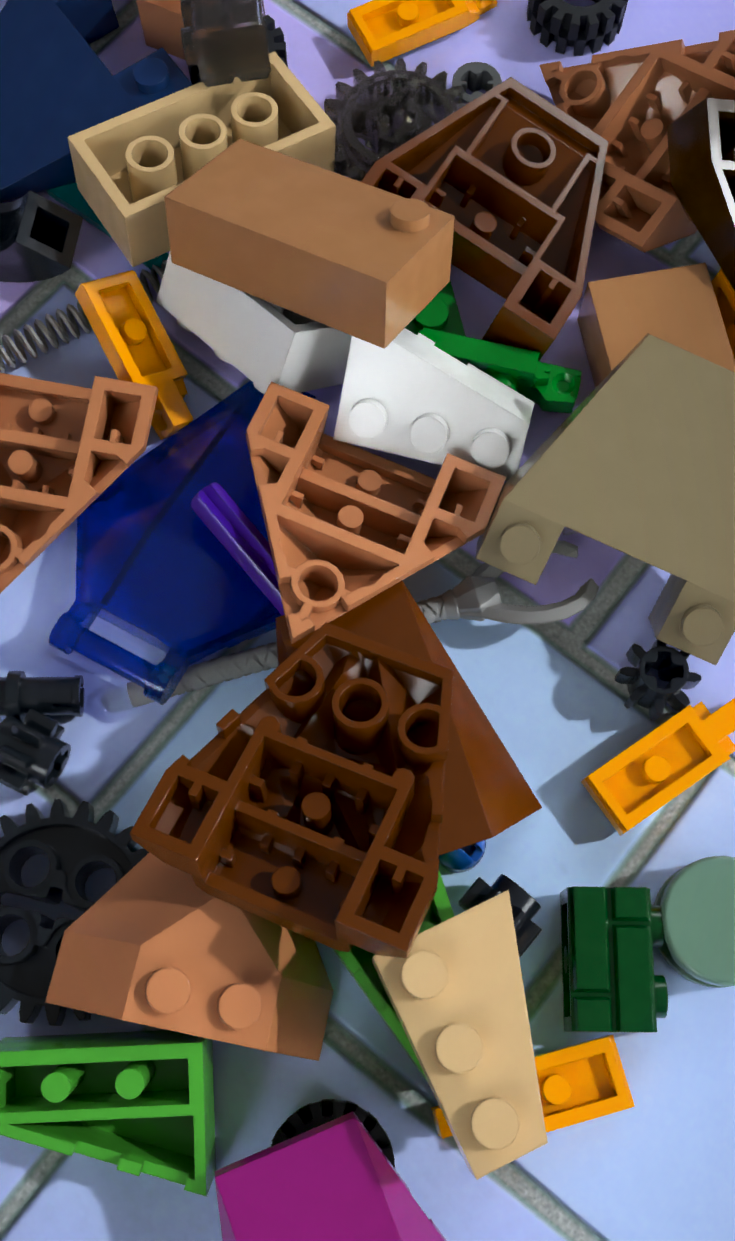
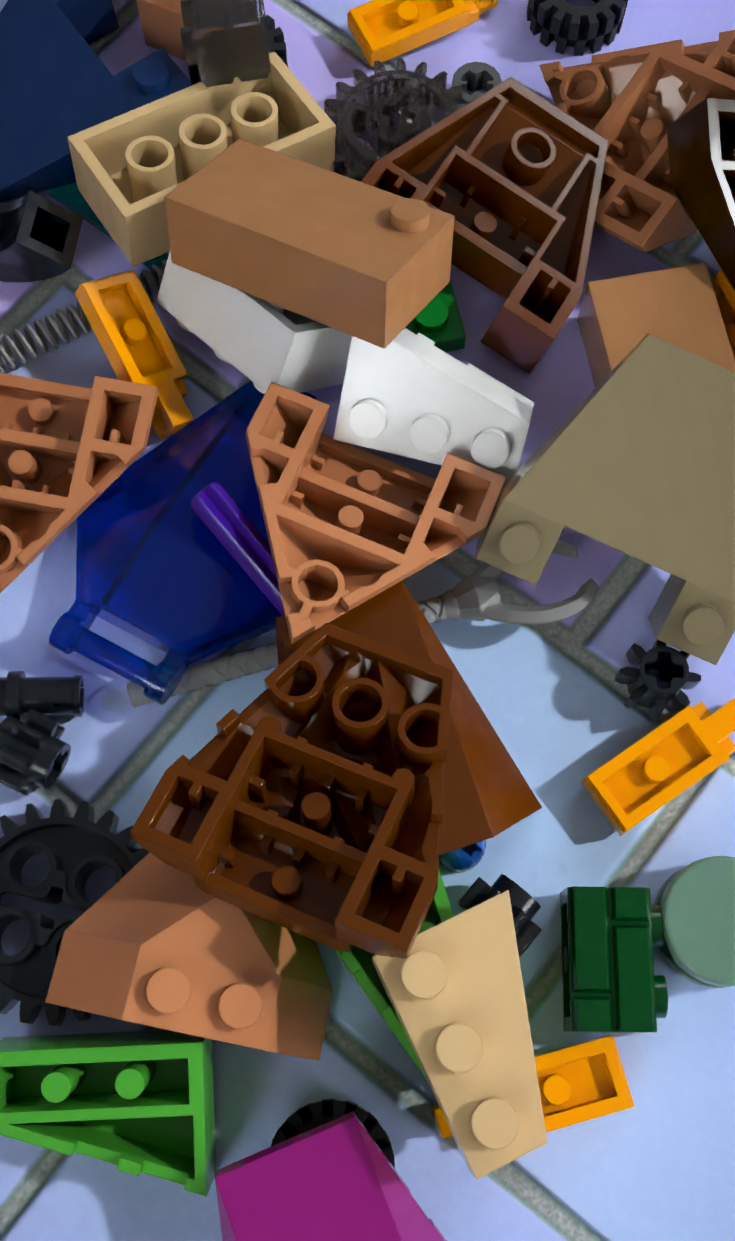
green hinge [419,328,582,414] -> none

